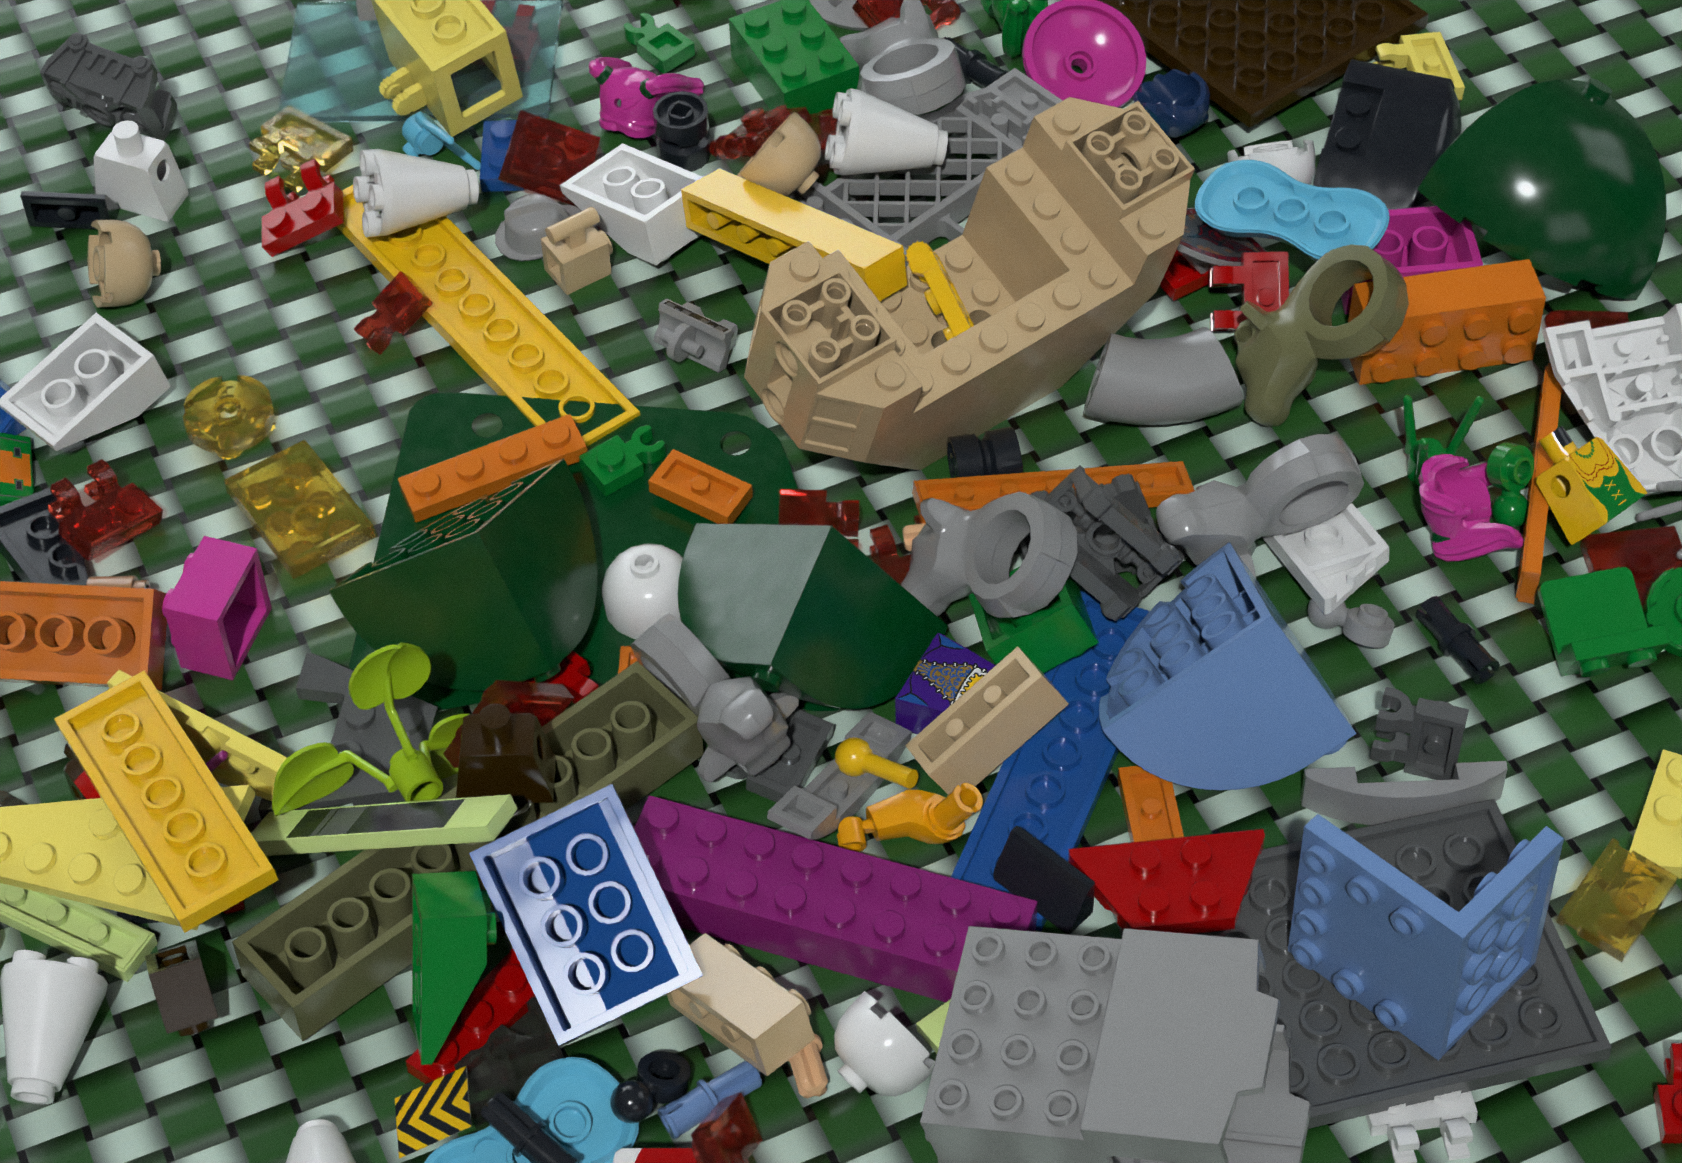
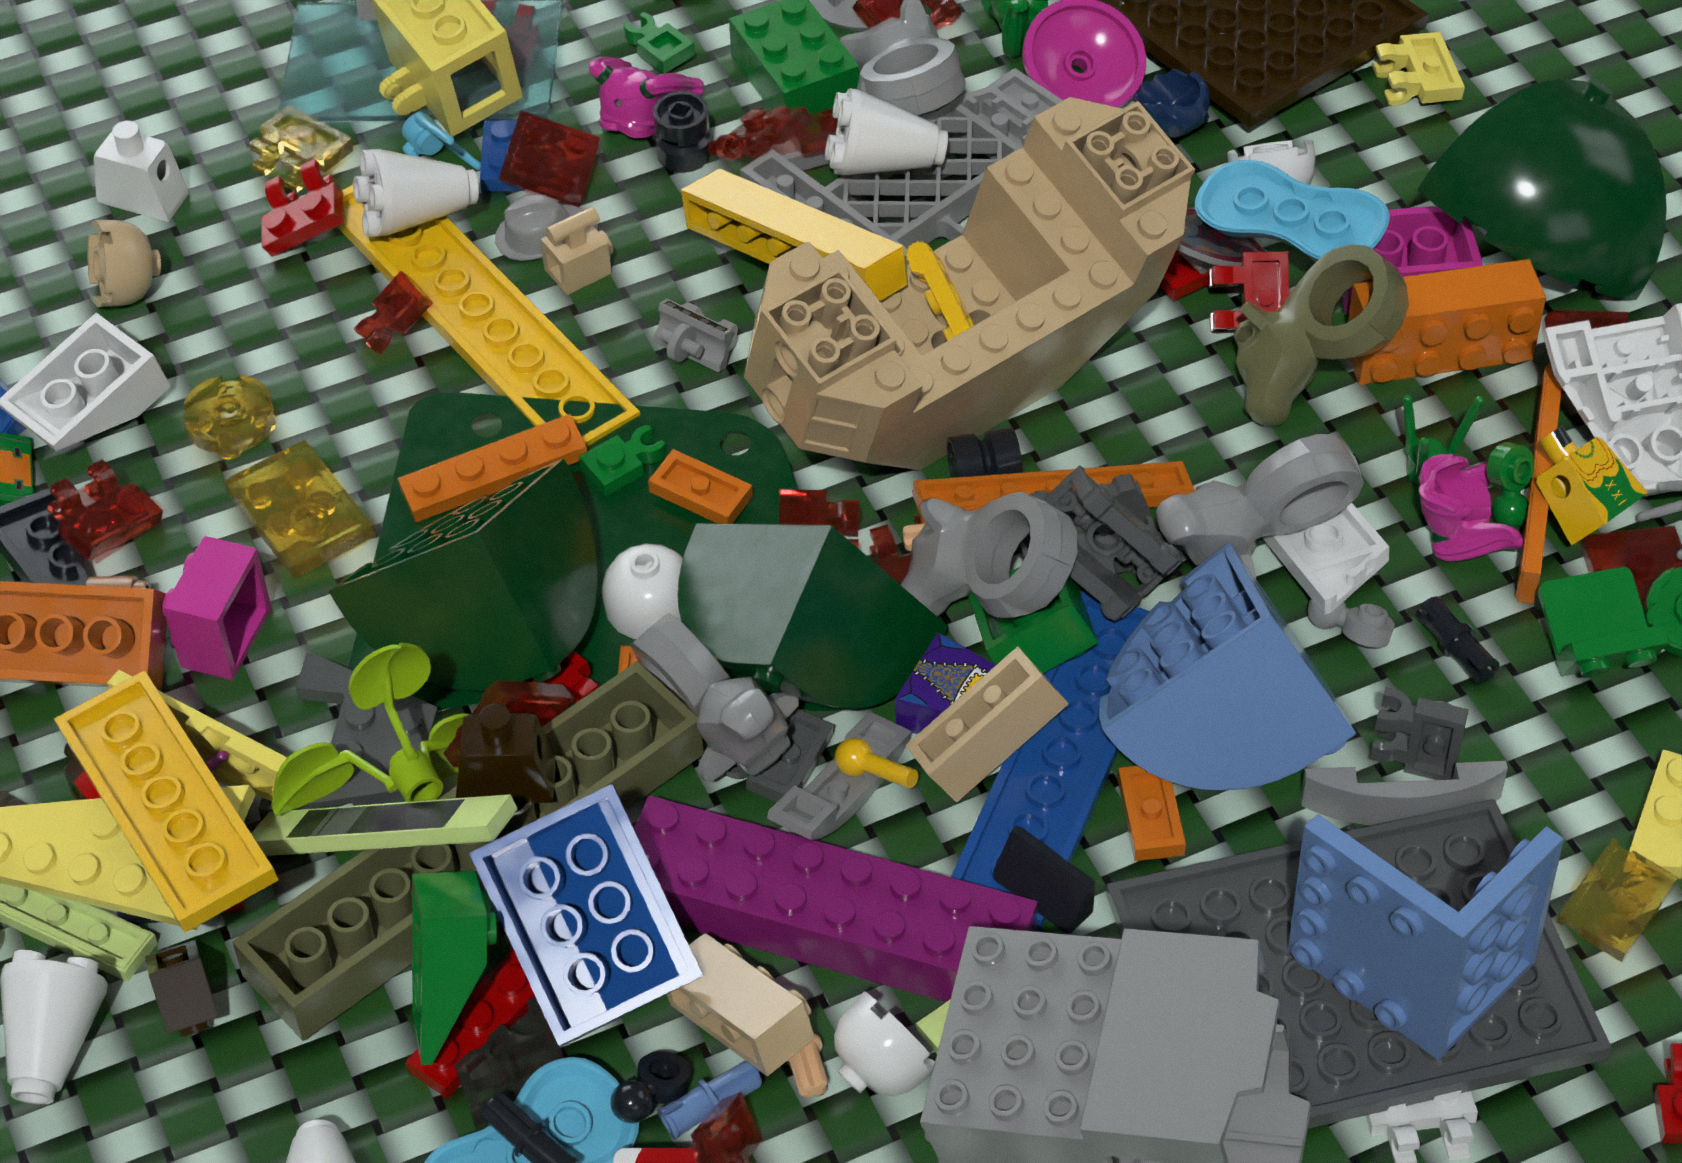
black slope [20,191,119,229] -> none
dark grey piece [40,32,177,141] -> none
sticker [395,1066,472,1159] -> none
white slope [560,143,703,265] -> none
tan cylinder [737,112,821,196] -> none
light orange arm [837,783,983,852] -> none
black pin [943,37,1008,88] -> none
red wing [1068,829,1265,934] -> none
light grey brick [1083,327,1243,425] -> none
black slope [1313,59,1462,210] -> none

